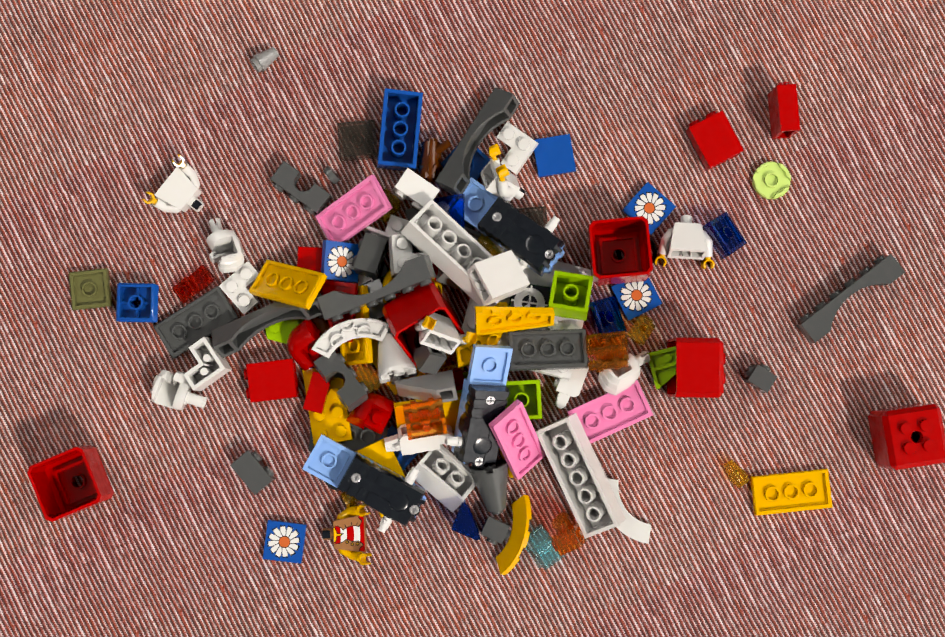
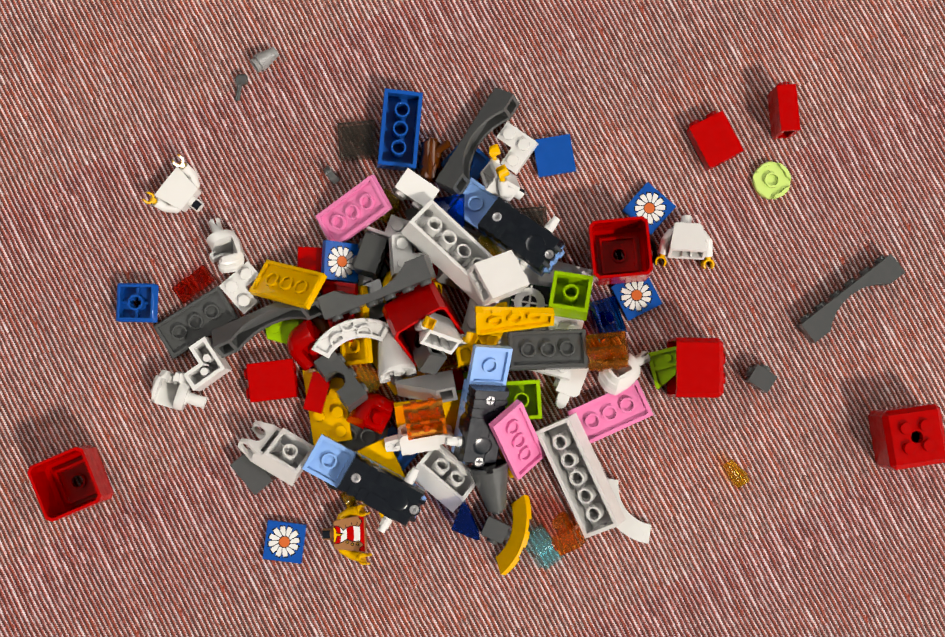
olive tile [69,268,112,311] -> none
dark grey arch [271,161,332,215] -> none
clear yellow brick [625,315,656,346] -> none
clear blue slope [703,212,747,259] -> none
yellow tile [750,469,833,516] -> none
none -> dark grey hand [235,74,248,101]
none -> white brick [237,421,314,486]

